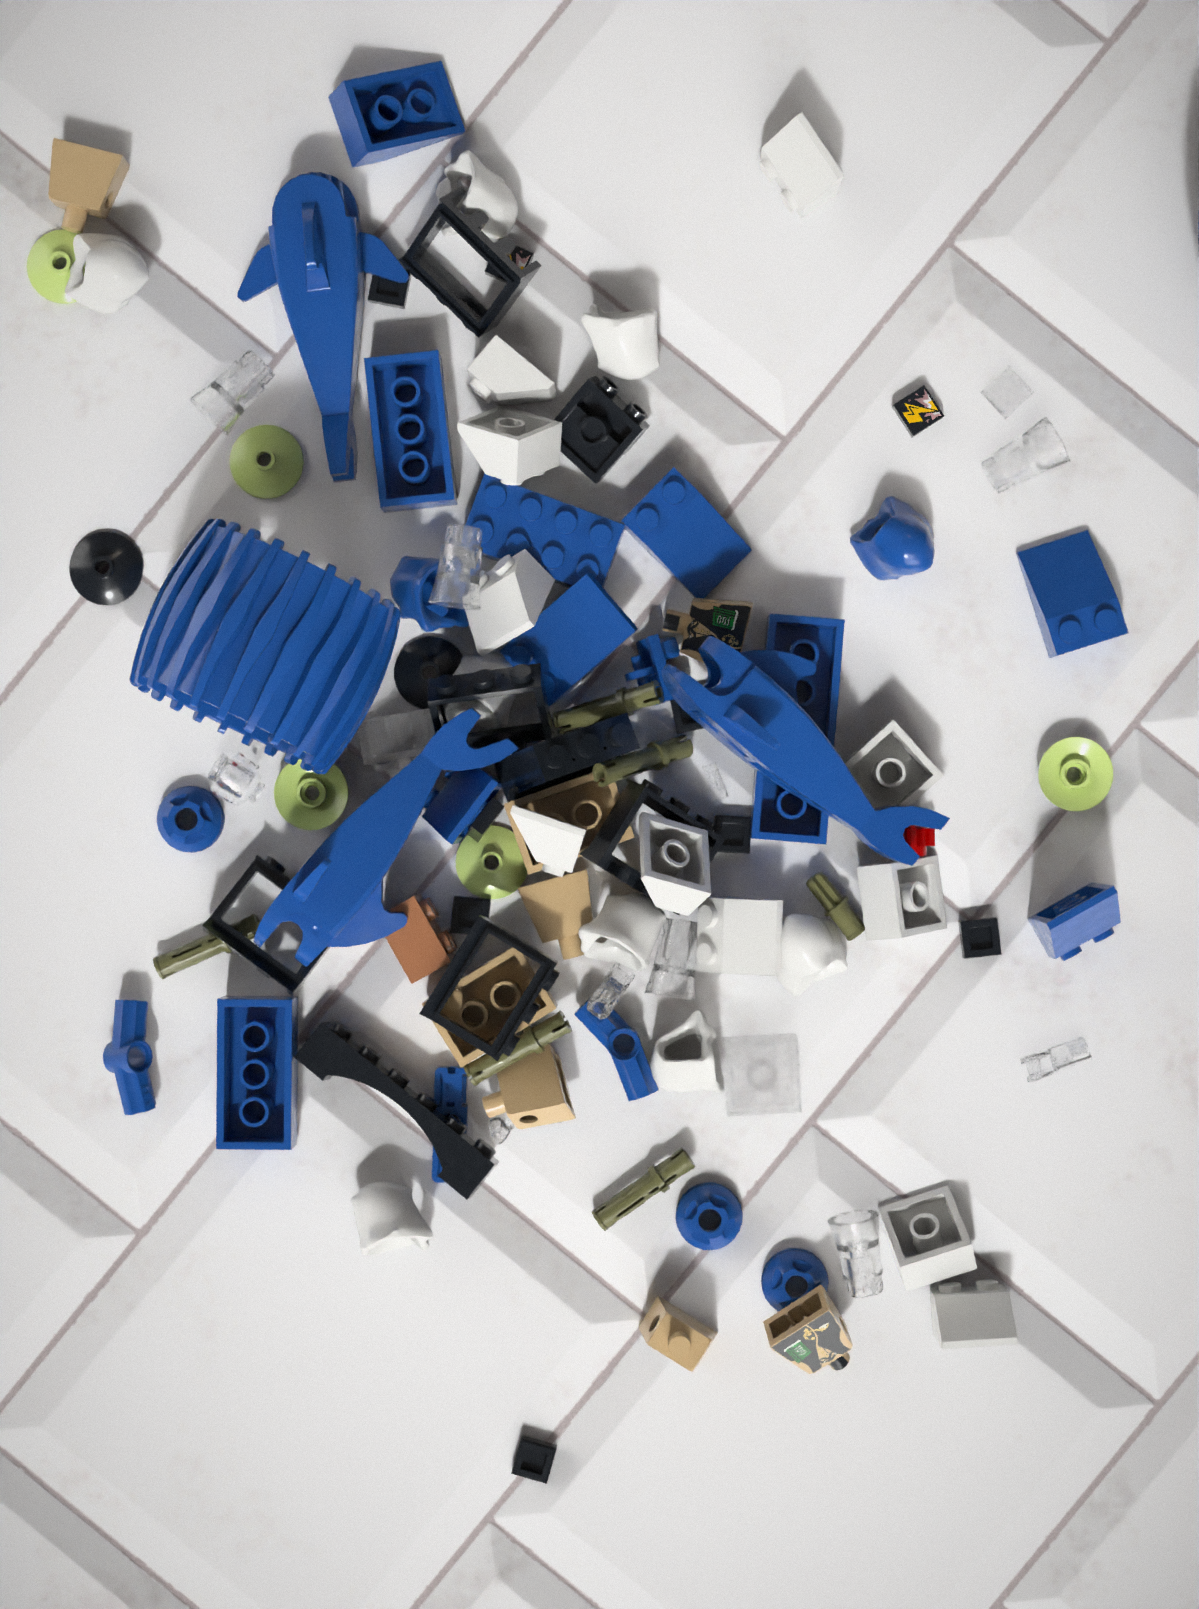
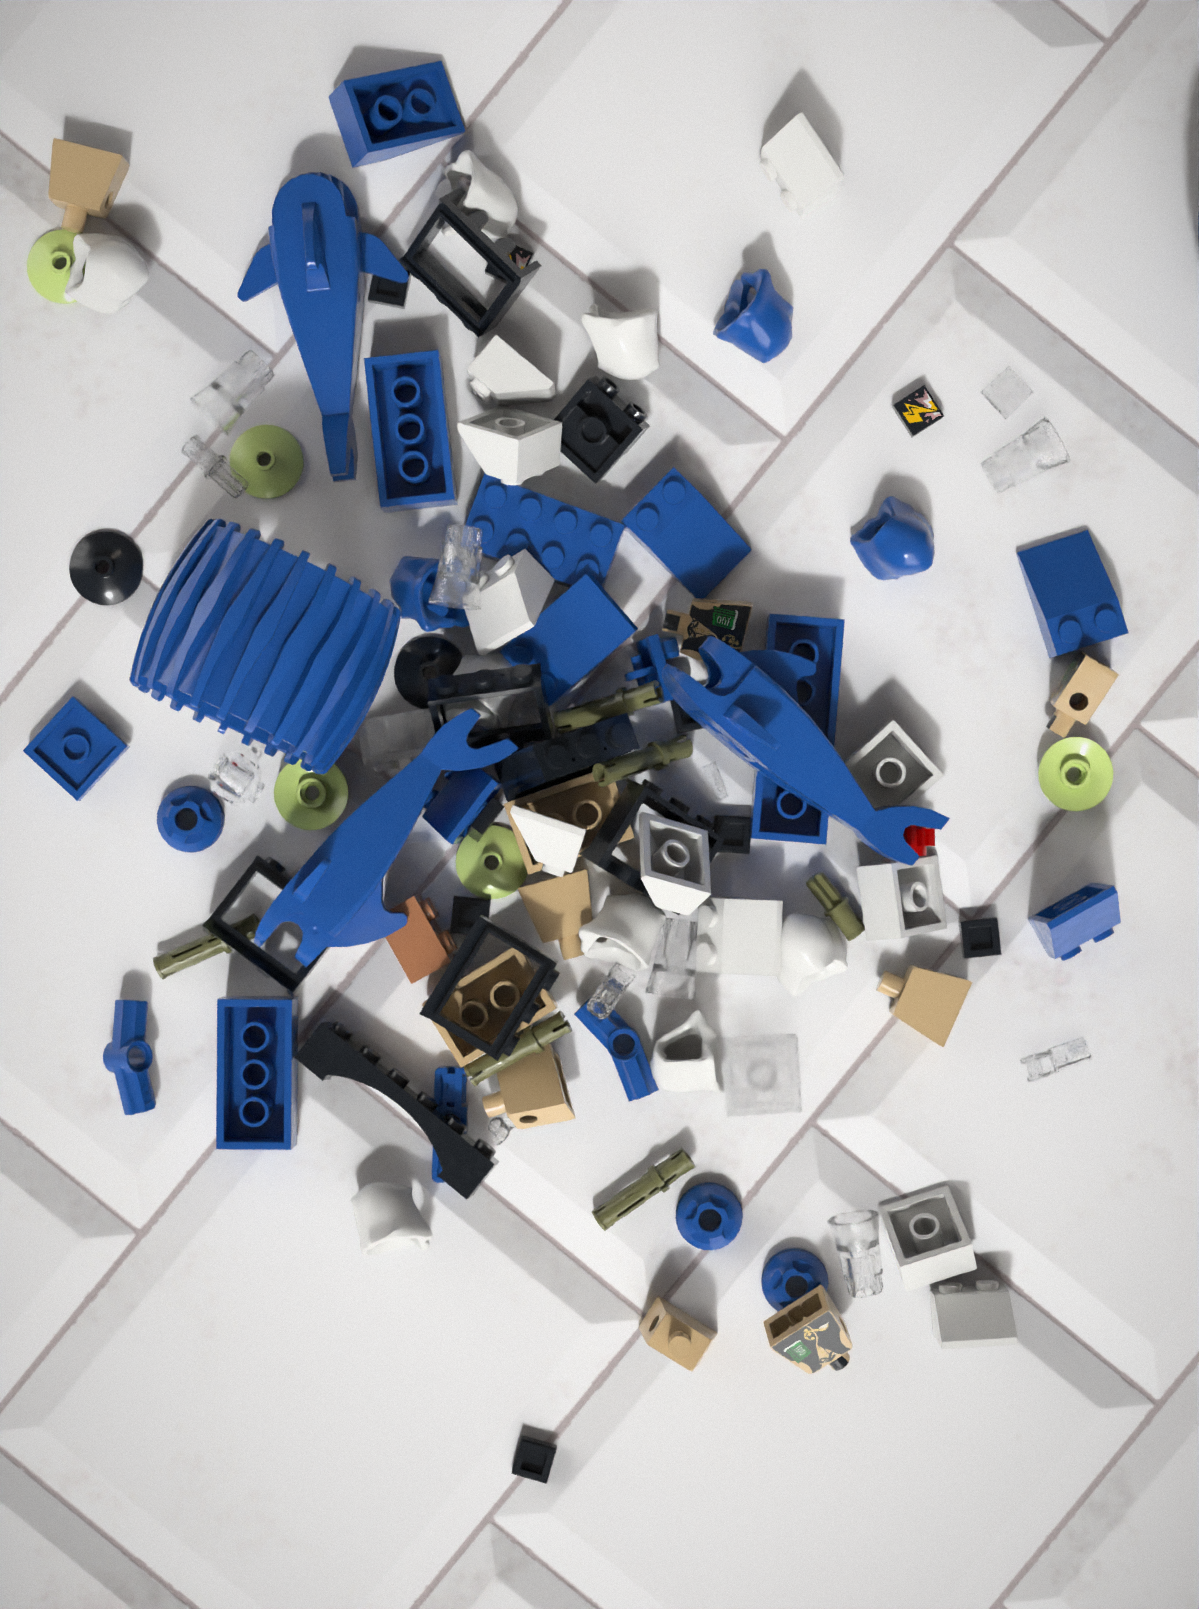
none -> blue plate [23,696,130,801]
none -> clear axle [181,435,249,498]
none -> blue piece [713,269,794,363]
none -> tan torso [876,965,972,1047]
none -> tan torso [1046,649,1119,738]

